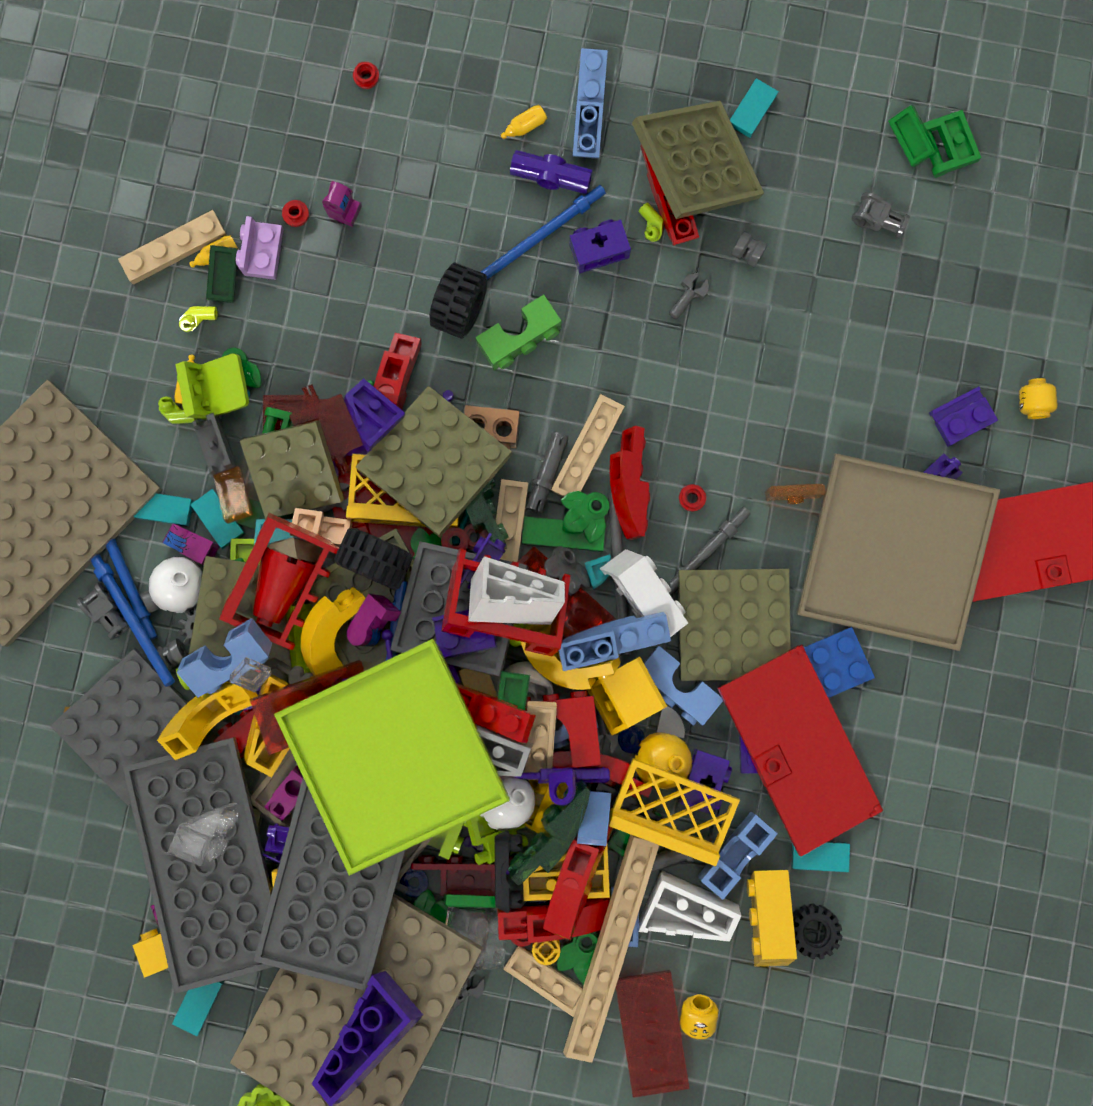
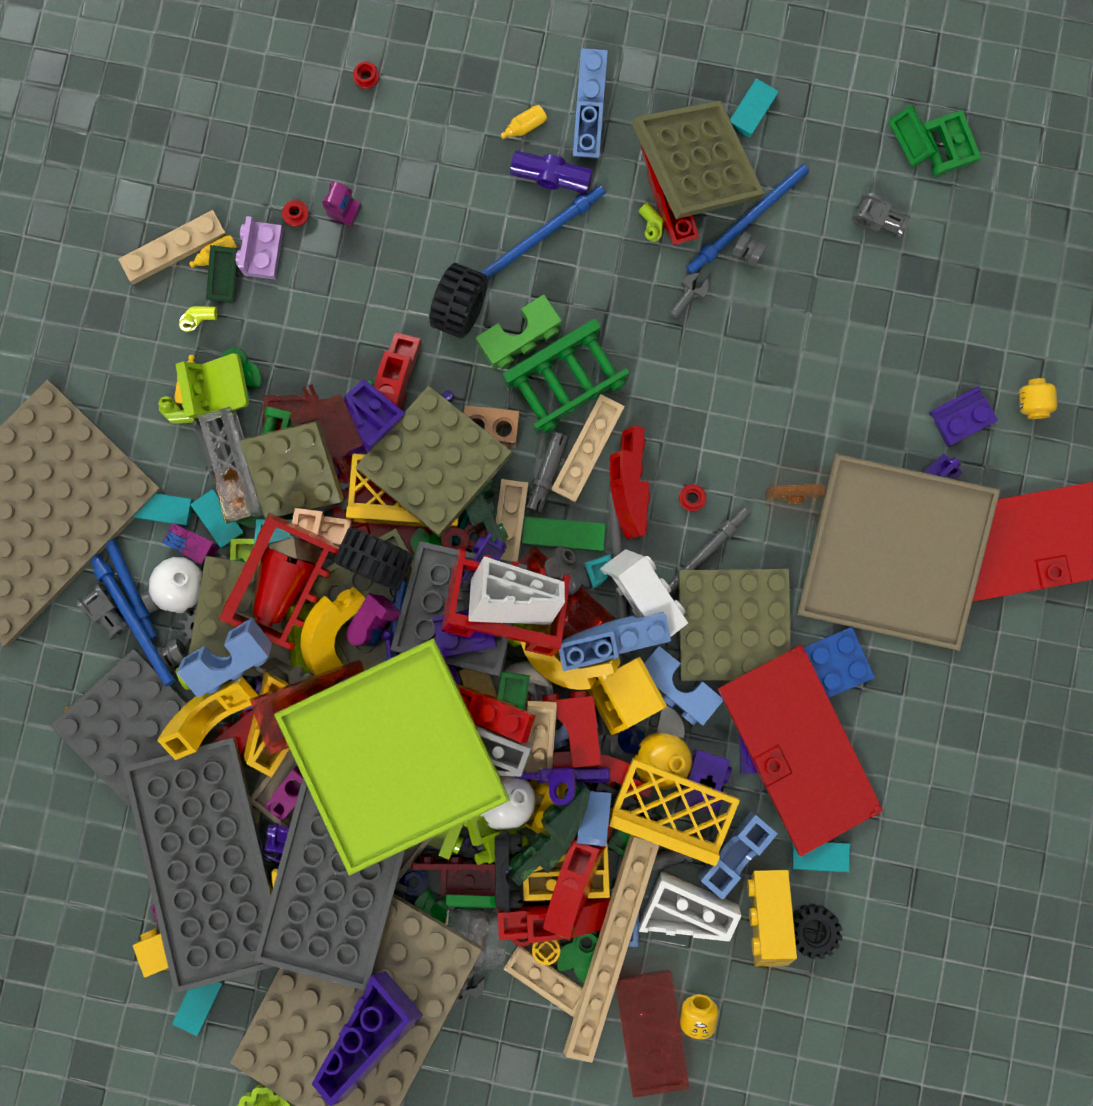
clear slope [168,802,239,866] -> none
clear tile [230,657,271,692] -> none
green plate [561,491,609,543] -> none
dark purple brick [569,219,631,274] -> none
none -> clear fence [198,407,264,522]
none -> green fence [502,318,629,434]
none -> blue bar [686,164,809,274]

